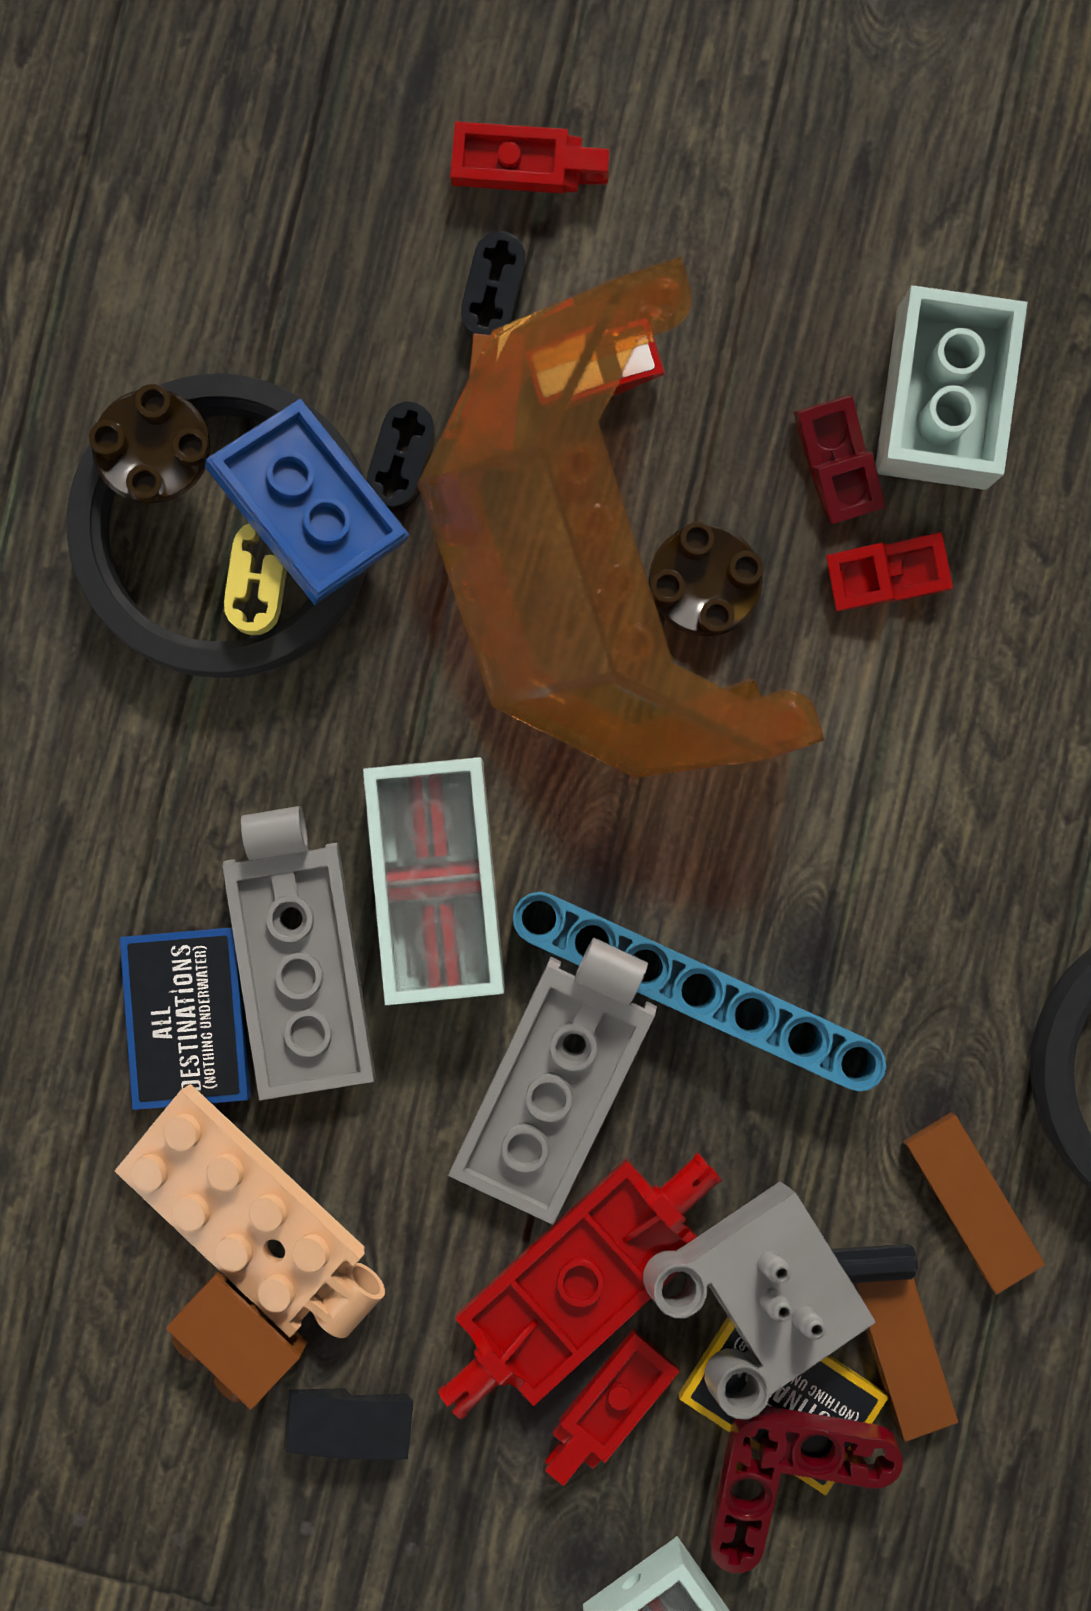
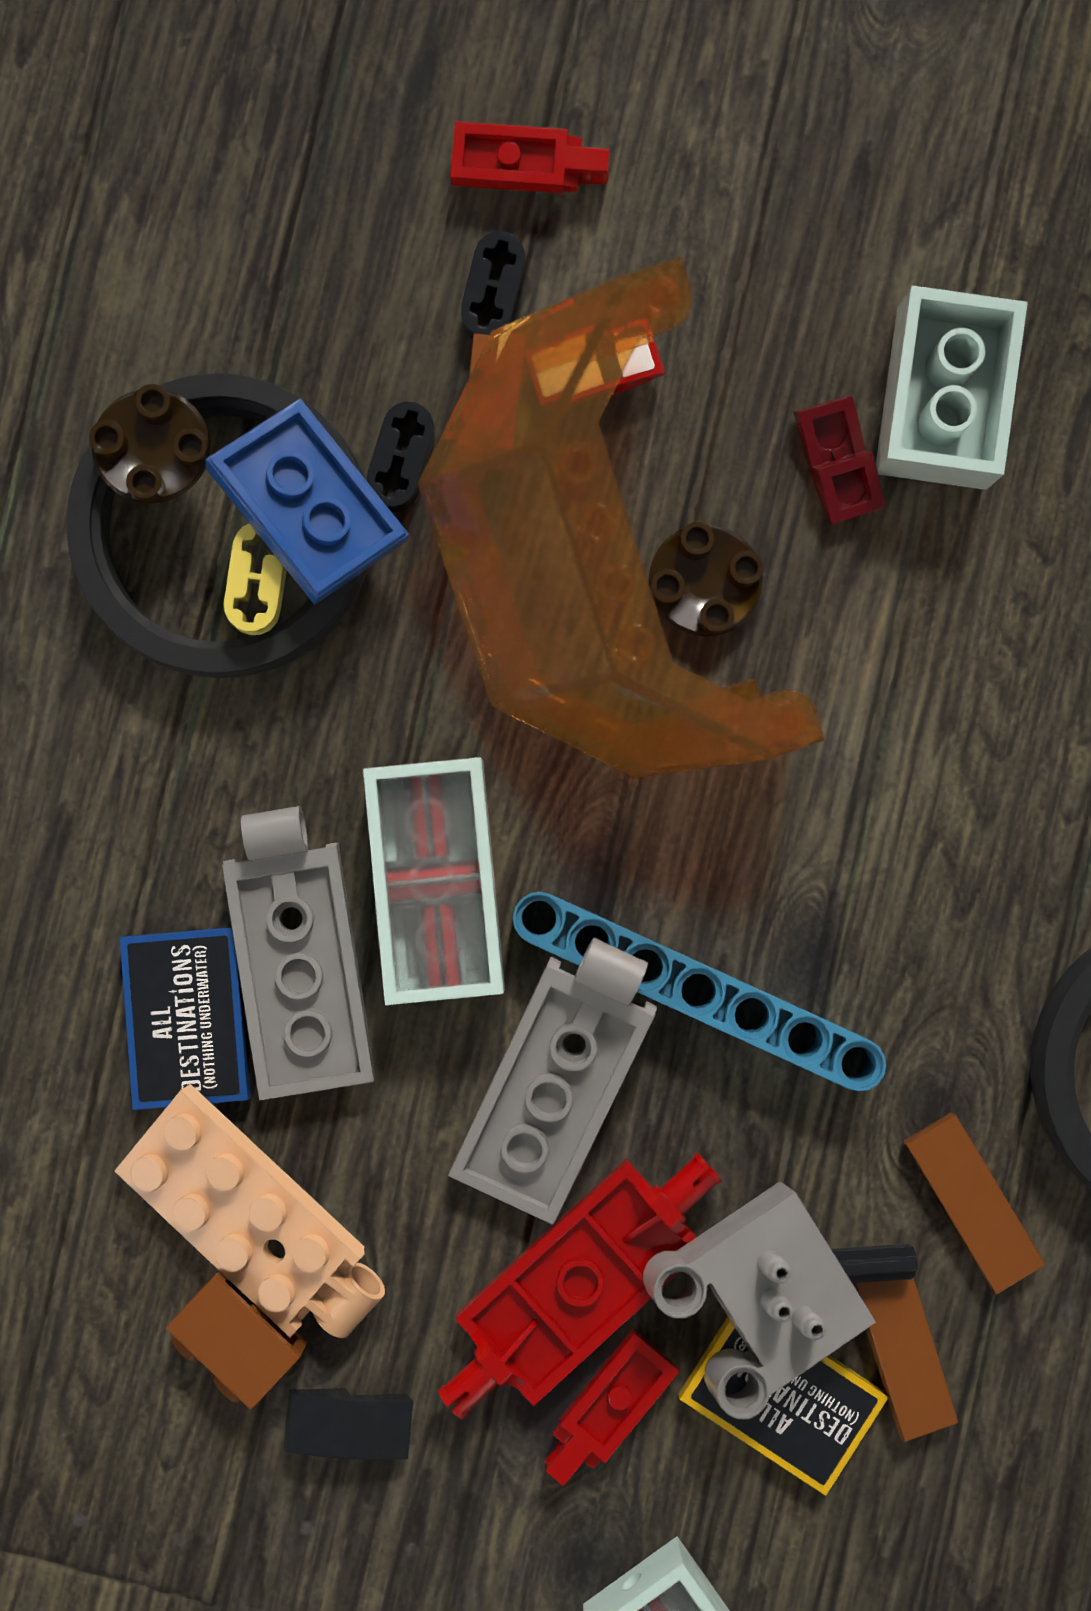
dark red beam [709,1406,903,1573] -> none
red slope [826,532,954,612] -> none

